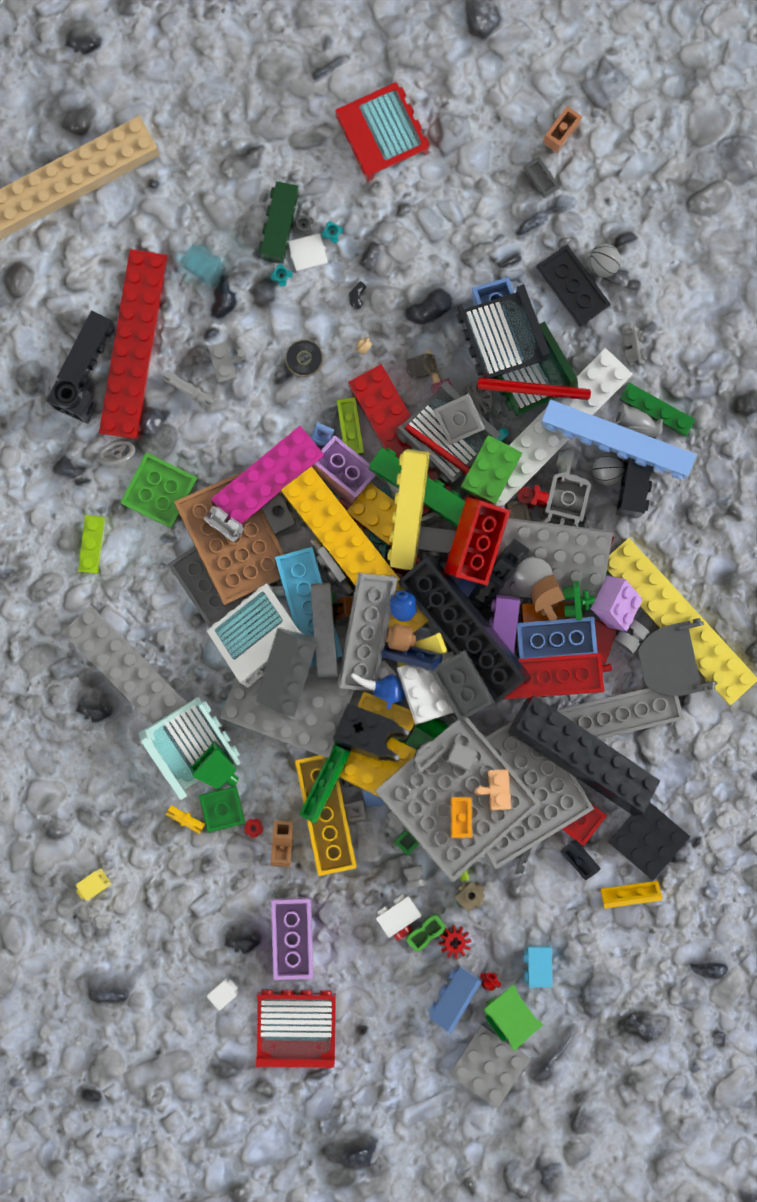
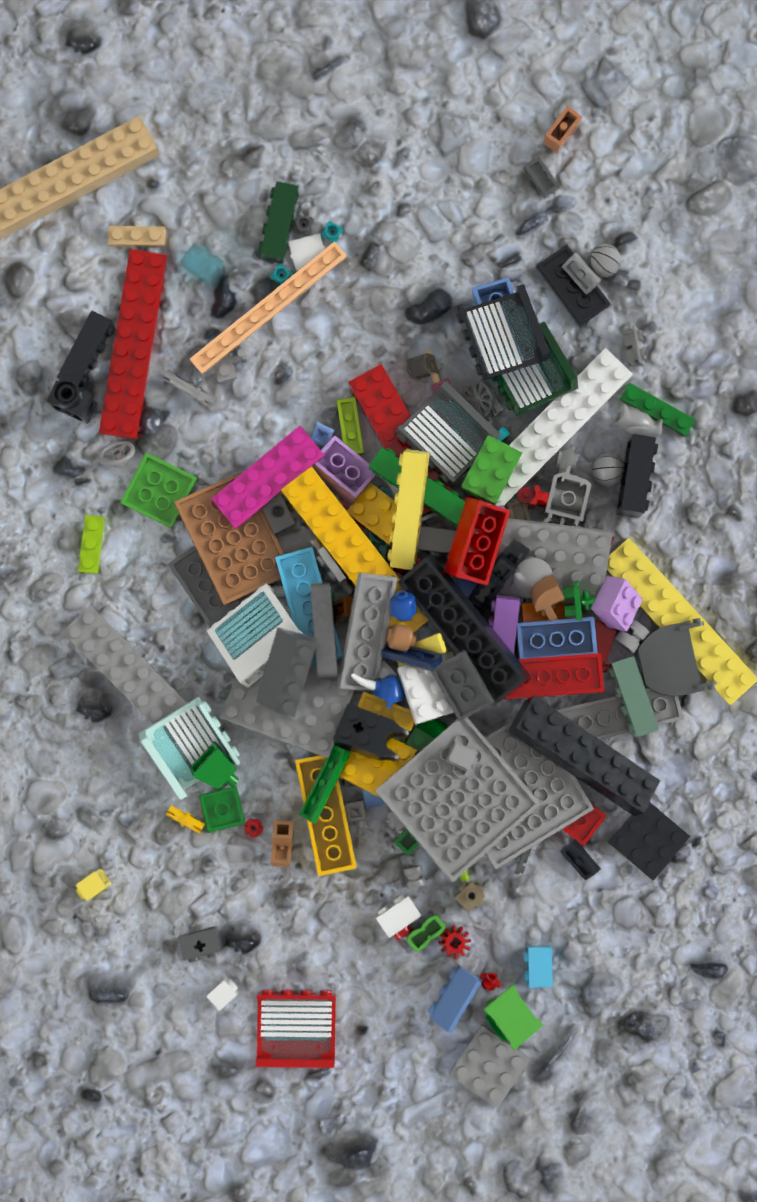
light grey hinge [204,506,245,542] -> none
lavender brick [271,897,314,980] -> none
black tile [286,339,323,378] -> none
panel [335,82,430,182] -> none
black arm [349,281,367,310] -> none
tan plate [355,336,372,355] -> none
red bar [404,424,470,474] -> none
light grey plate [415,741,449,774] -> none
light grey plate [433,393,485,445] -> none
light orange plate [451,797,472,838] -> none
light nougat plate [474,769,511,810] -> none
red axle [477,378,591,400] -> none
light blue brick [542,399,697,480] -> none
yellow plate [600,881,662,909] -> none
none -> tan plate [108,226,166,247]
none -> dark grey brick [178,926,223,963]
none -> light nougat plate [190,241,347,375]
none -> light grey plate [562,253,601,295]
none -> sand green brick [608,656,659,737]

